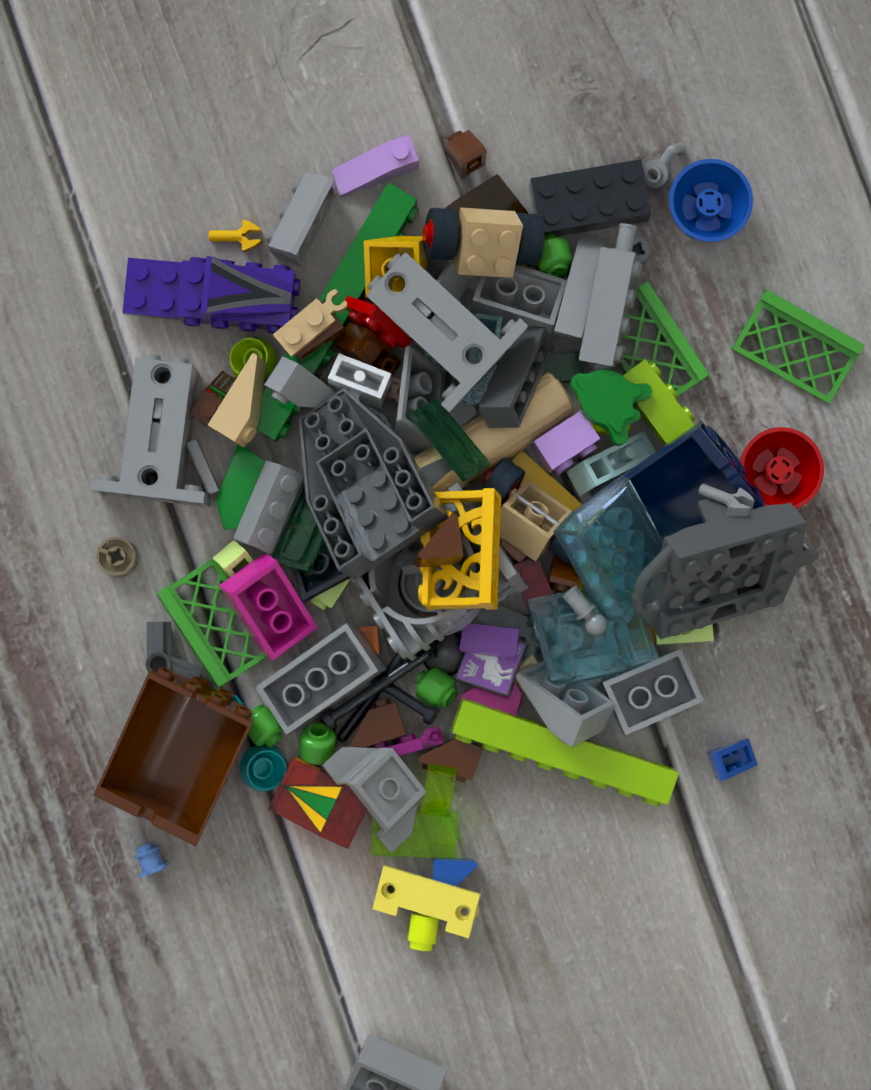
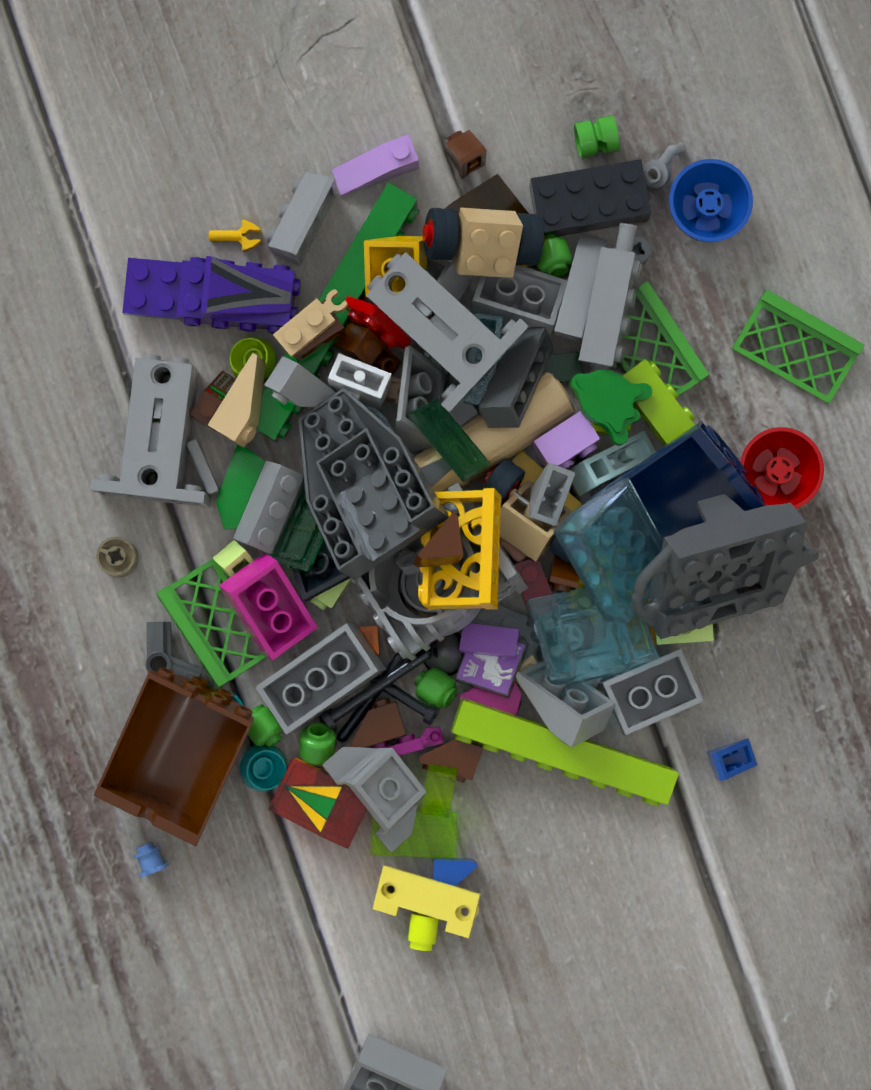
light grey pin [562,585,607,636] -> none
light grey bar [698,484,754,517] -> none
none -> light grey slope [529,463,575,527]
none -> bright green wheel [574,115,620,159]

